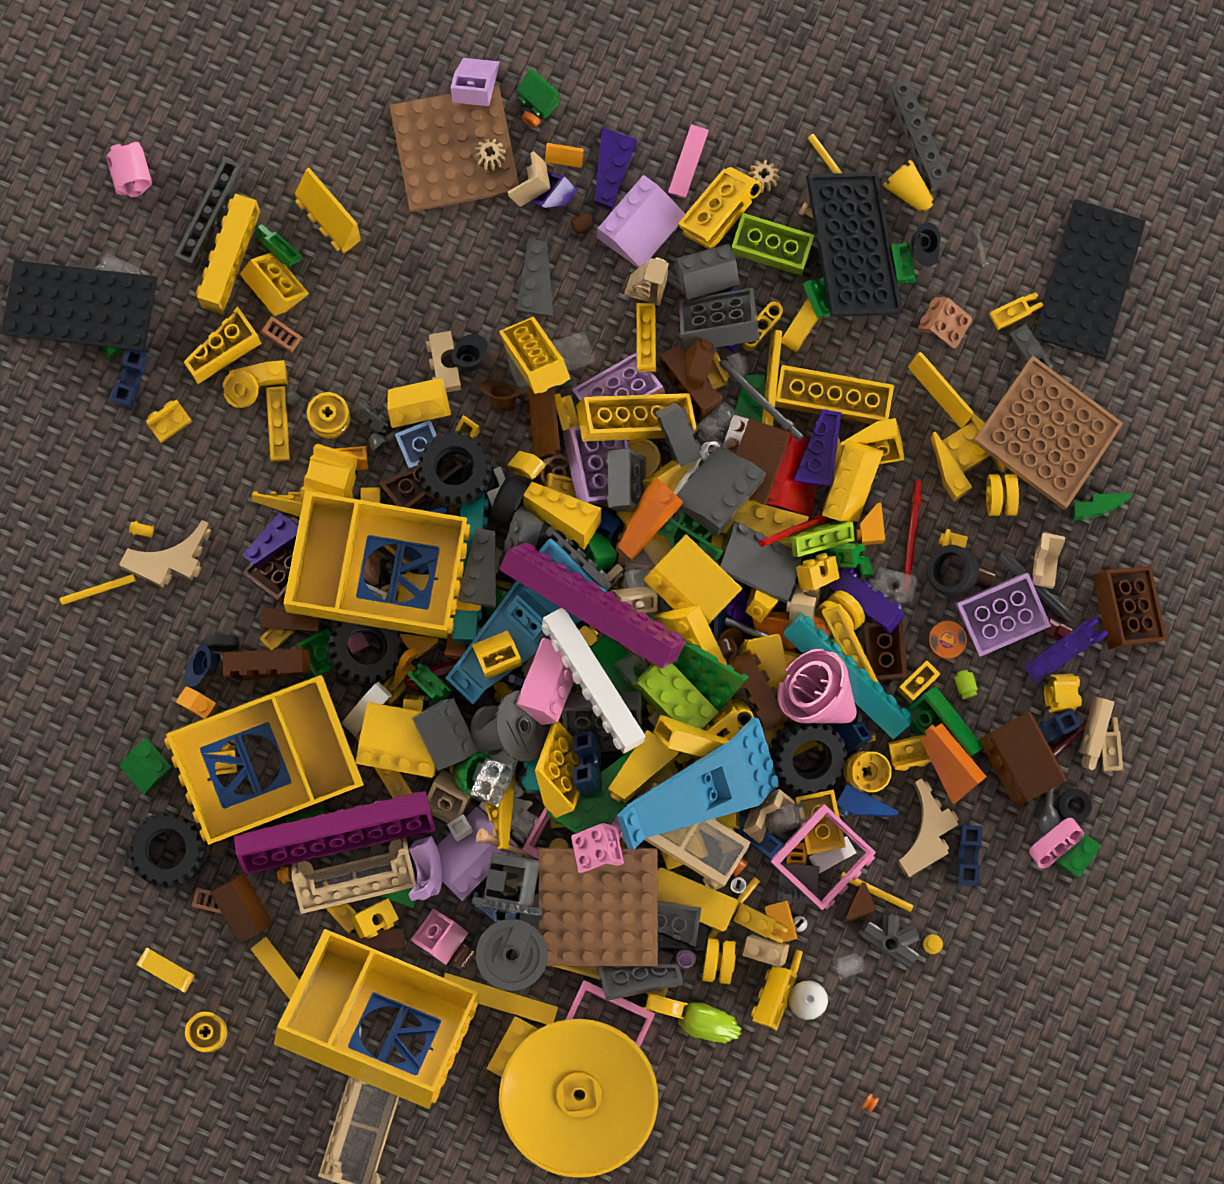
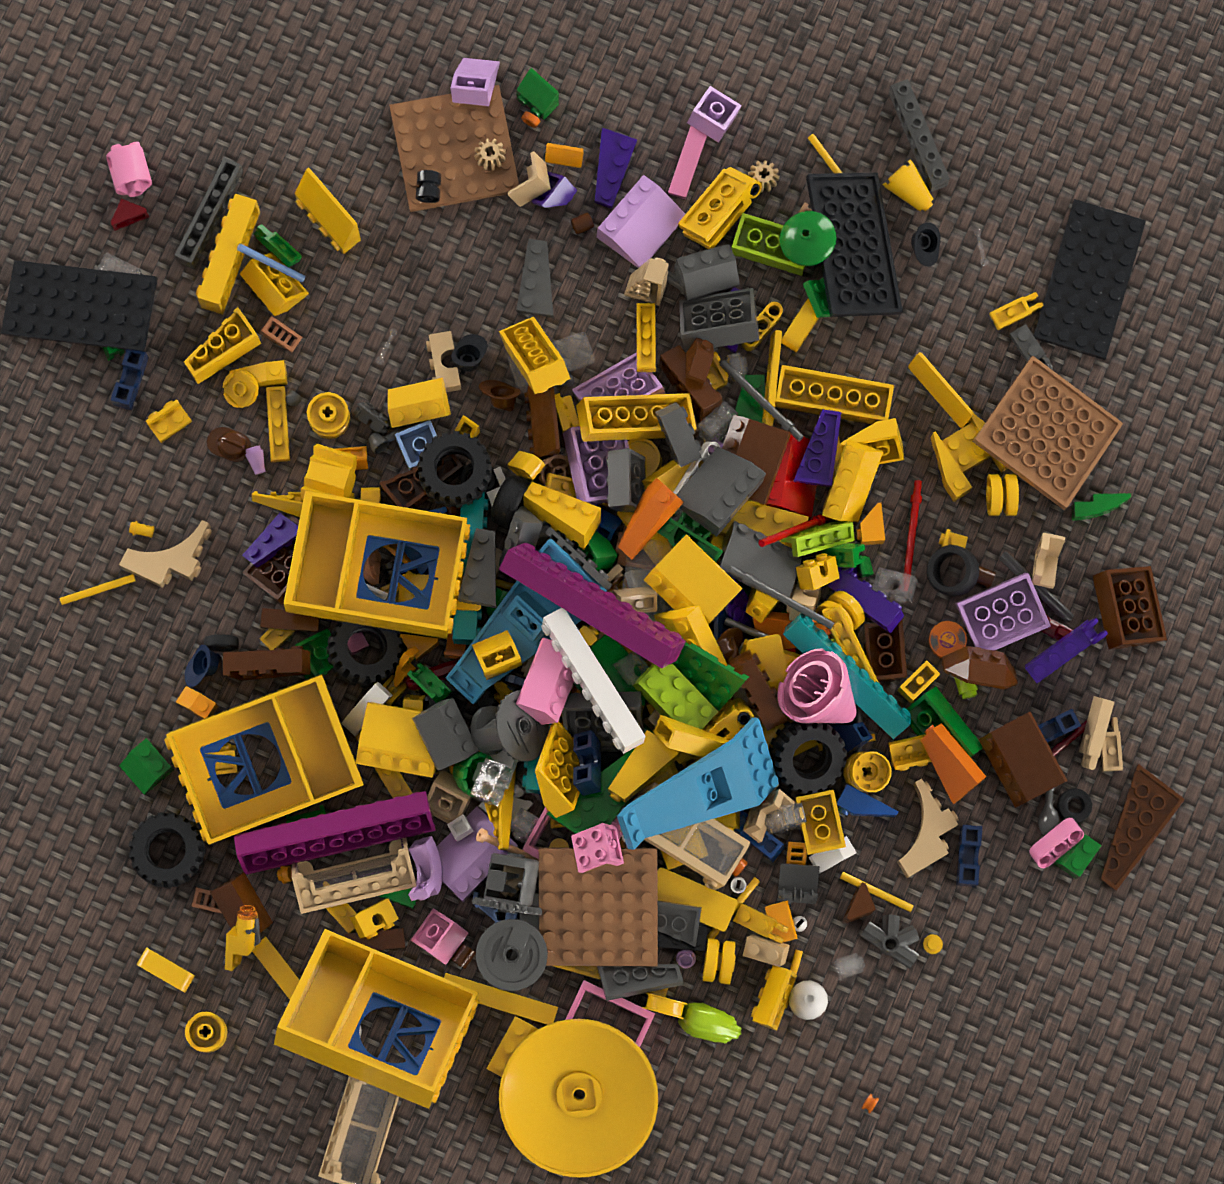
bright pink window [769,804,876,910] -> none
green hinge [891,243,916,285] -> none
nougat bracket [917,297,972,348] -> none
yellow brick [1044,673,1082,713] -> none
none -> dark red slope [111,198,149,231]
none -> reddish brown piece [207,427,251,462]
none -> yellow plate [225,905,261,971]
none -> medium blue bar [237,243,305,282]
none -> lavender cone [245,445,266,475]
none -> clear hinge [376,328,397,365]
none -> black wheel [416,170,441,203]
none -> lavender brick [687,86,742,143]
none -> dark grey bar [728,566,835,629]
none -> green dish [780,211,836,266]
none -> reddish brown wedge [941,646,1018,689]
none -> reddish brown wing [1099,764,1185,891]

